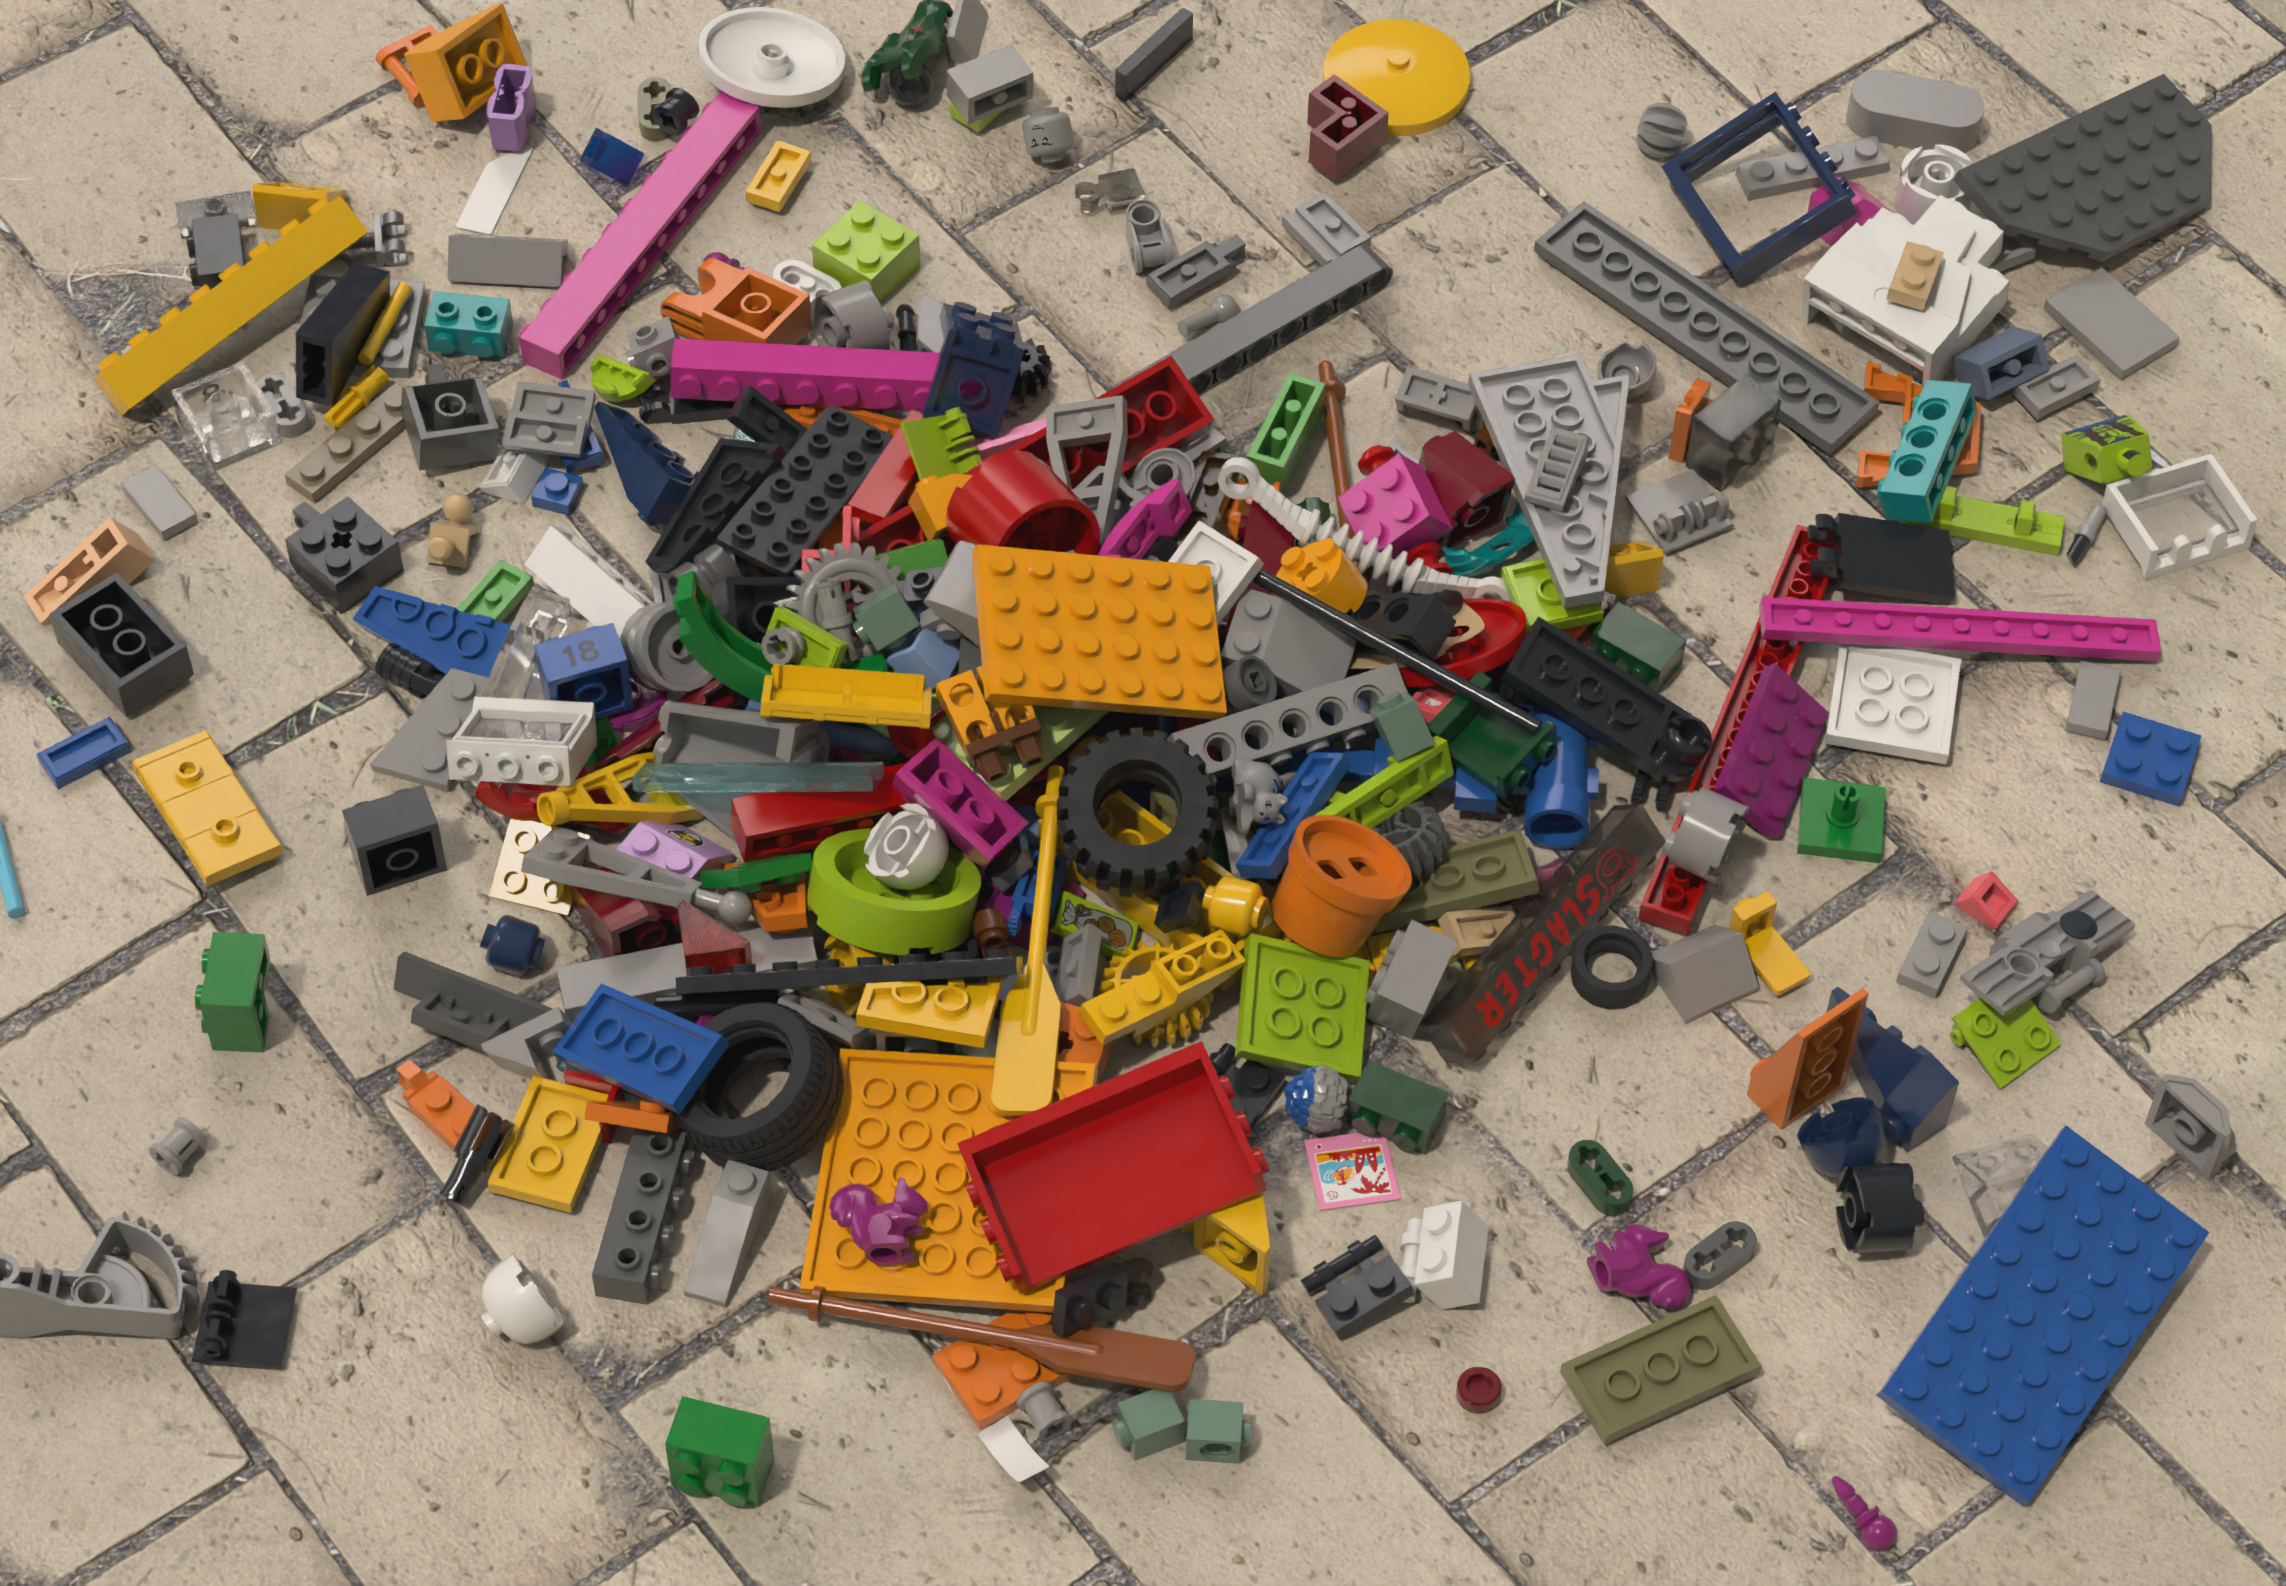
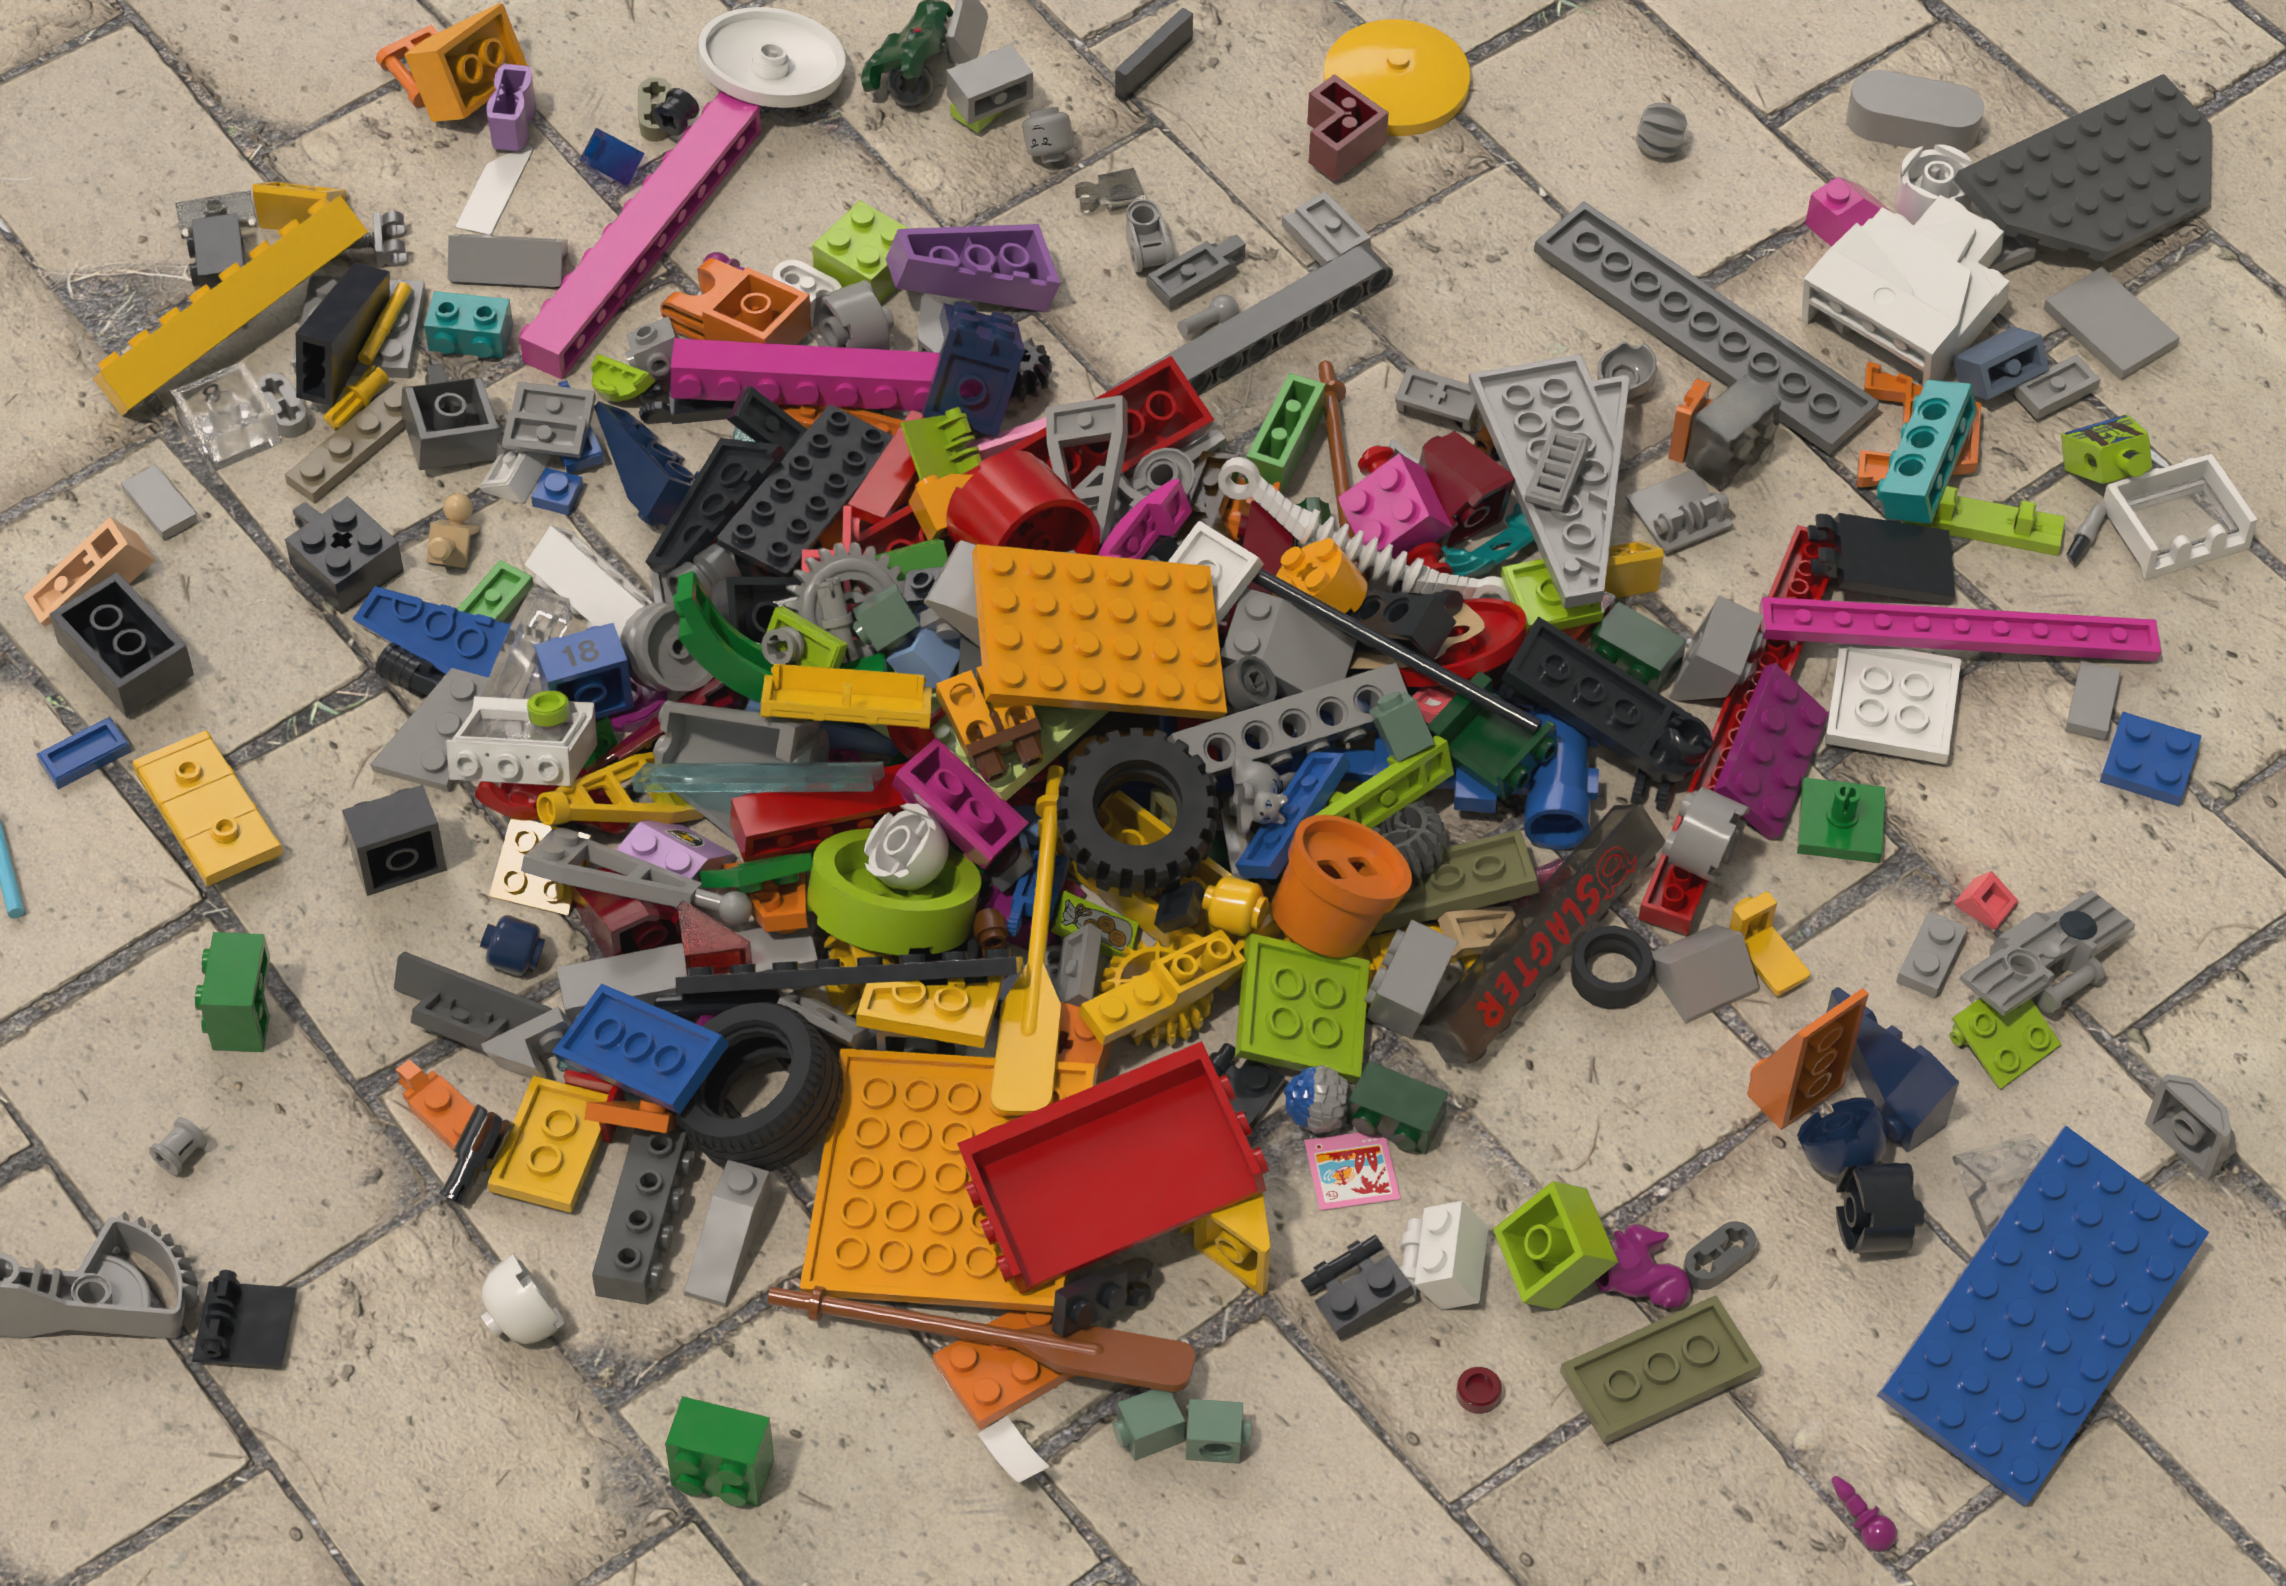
yellow plate [745,140,812,212] -> none
magenta animal [829,1178,928,1266] -> none
black piece [896,304,917,351] -> none
light grey bush [1017,1381,1073,1442] -> none
dark green beam [1567,1140,1633,1216] -> none
dark blue window [1661,91,1857,288] -> none
light grey plate [1735,136,1889,201] -> none
tan plate [1886,241,1944,311] -> none
none -> lime tile [527,691,570,727]
none -> medium lavender wedge [886,224,1061,312]
none -> lime brick [1493,1181,1618,1310]
none -> light grey slope [1669,595,1763,701]

